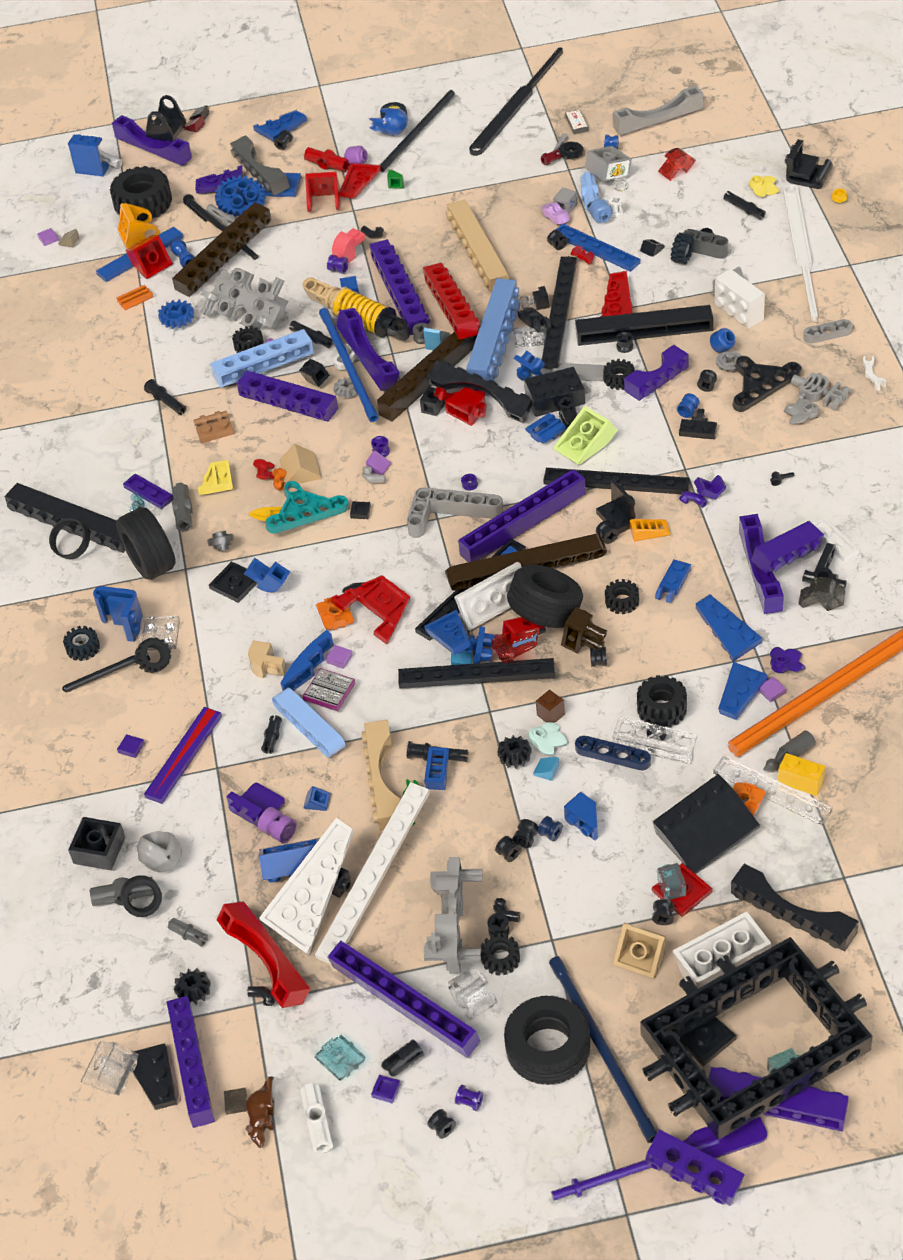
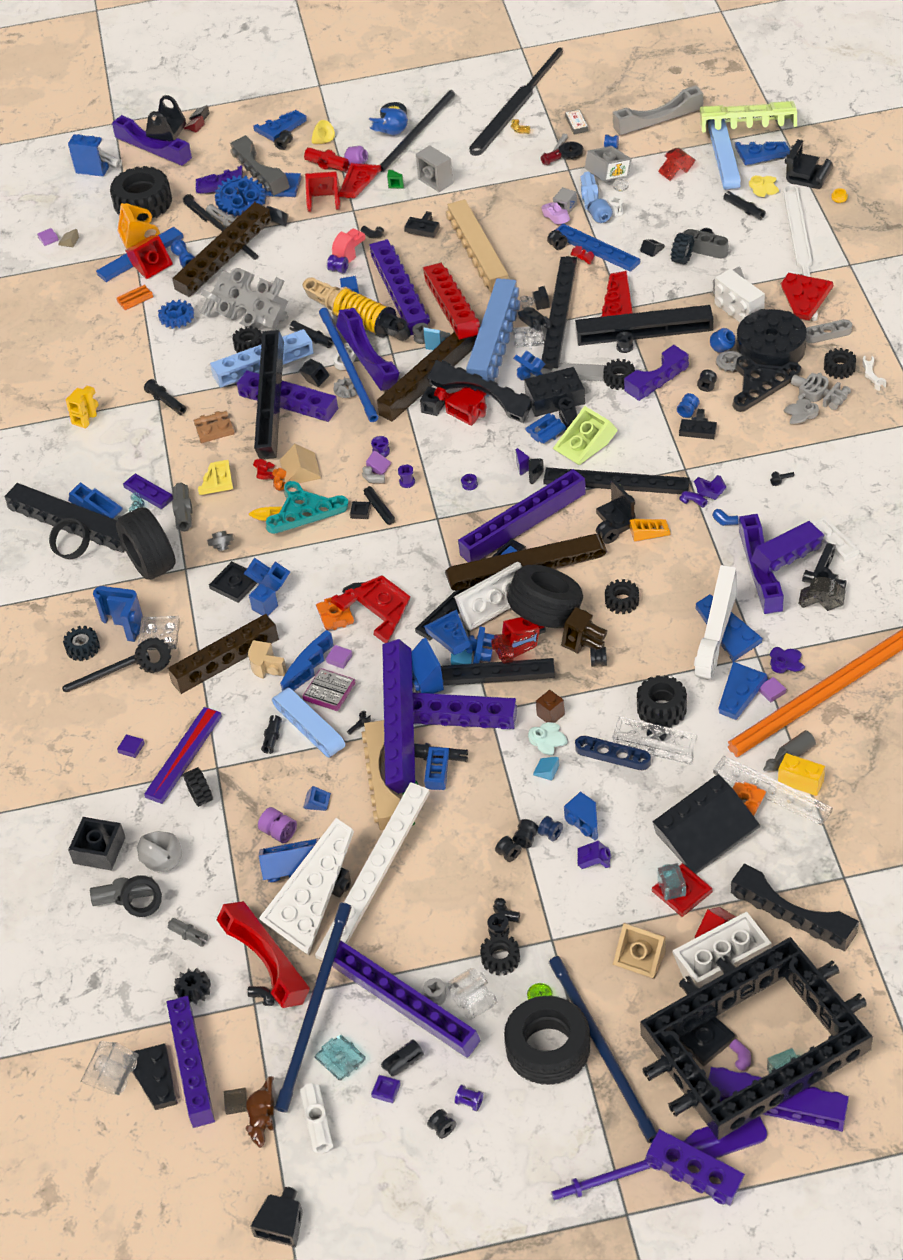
dark purple bracket [226,782,285,827] -> none
light grey beam [407,487,503,538] -> none
light grey gear [424,857,483,974] -> none
black gear [497,735,532,769] -> none
black wheel [652,899,674,926] -> none
blue hinge [655,559,691,603] -> none
none -> yellow hips [65,385,99,428]
none -> blue slope [68,482,123,519]
none -> dark brown brick [167,614,279,694]
none -> black tyre [183,767,213,807]
none -> blue brick [249,584,278,616]
none -> black torso [250,1187,302,1247]
none -> black brick [254,330,284,459]
none -> black piece [266,206,289,227]
none -> dark blue piece [274,903,352,1113]
none -> light yellow piece [312,120,335,144]
none -> black hand [347,711,371,735]
none -> black axle [363,486,395,525]
none -> dark purple brick [382,639,415,794]
none -> dark purple bush [398,464,415,488]
none -> black hinge [404,211,440,238]
none -> blue slope [412,638,444,694]
none -> dark purple brick [413,693,517,729]
none -> light grey brick [416,145,453,192]
none -> light grey wheel [423,978,446,1005]
none -> clear yellow arm [511,119,530,134]
none -> dark purple slope [515,448,530,475]
none -> clear neon green piece [527,983,553,1000]
none -> black slope [529,458,544,484]
none -> dark purple bracket [577,840,611,869]
none -> white piece [694,565,737,679]
none -> red slope [695,907,736,938]
none -> yellowish green window [700,101,797,132]
none -> light blue beam [708,118,740,190]
none -> blue arm [712,509,739,526]
none -> medium lavender arm [729,1039,751,1071]
none -> blue wing [735,141,790,165]
none -> black brick [737,309,807,367]
none -> red plate [781,272,834,321]
none -> black tyre [824,348,856,379]

